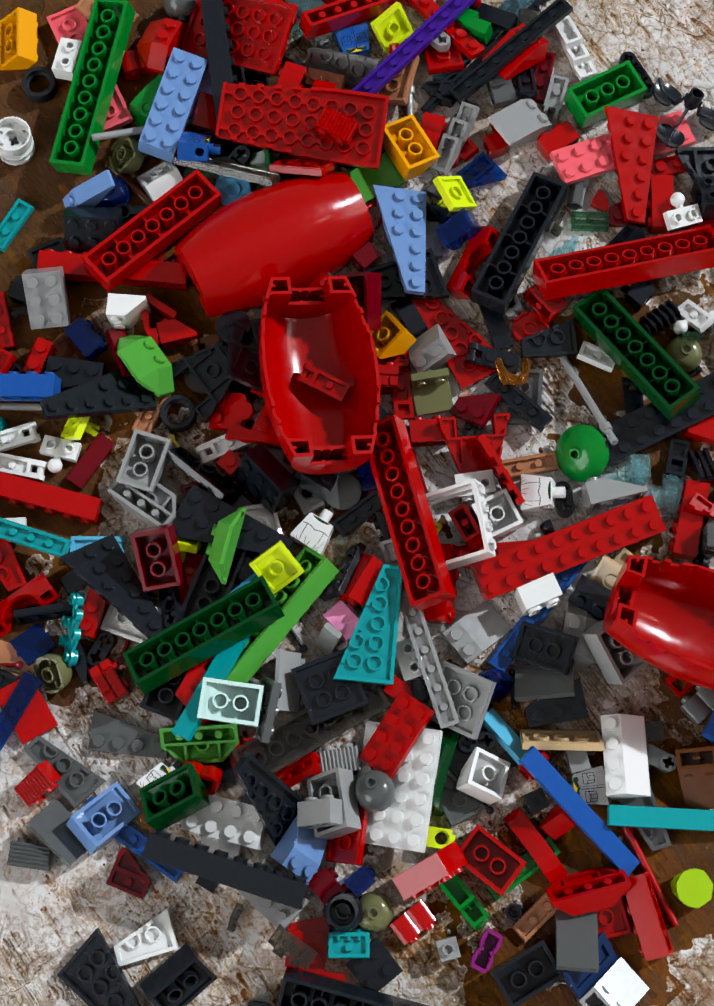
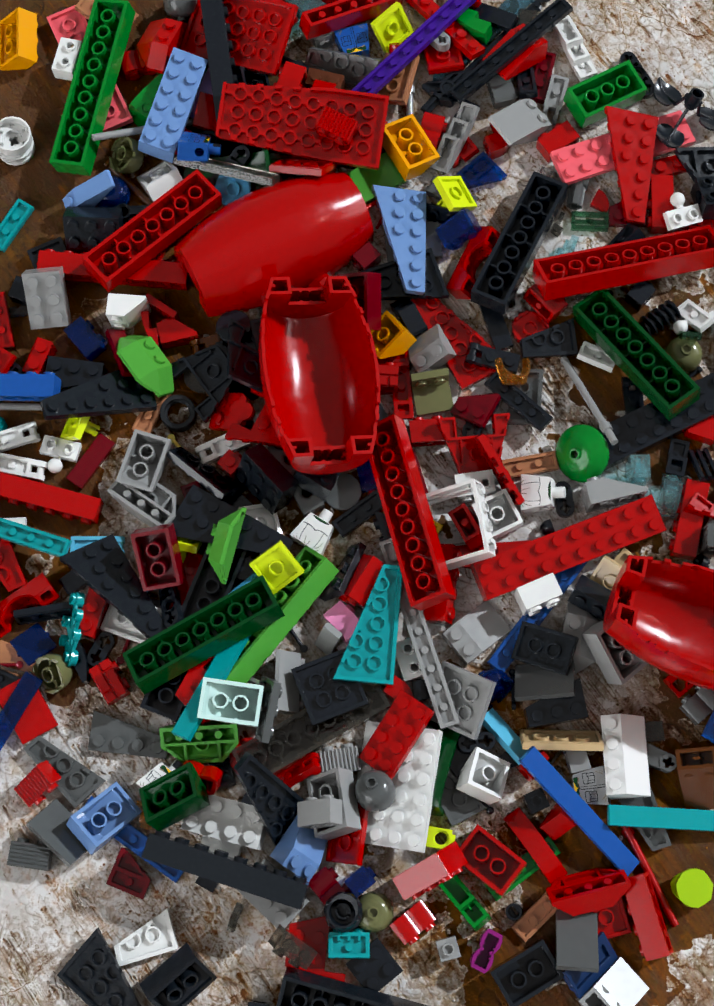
black tyre [21,66,58,103] -> none
red plate [296,363,352,403] -> none

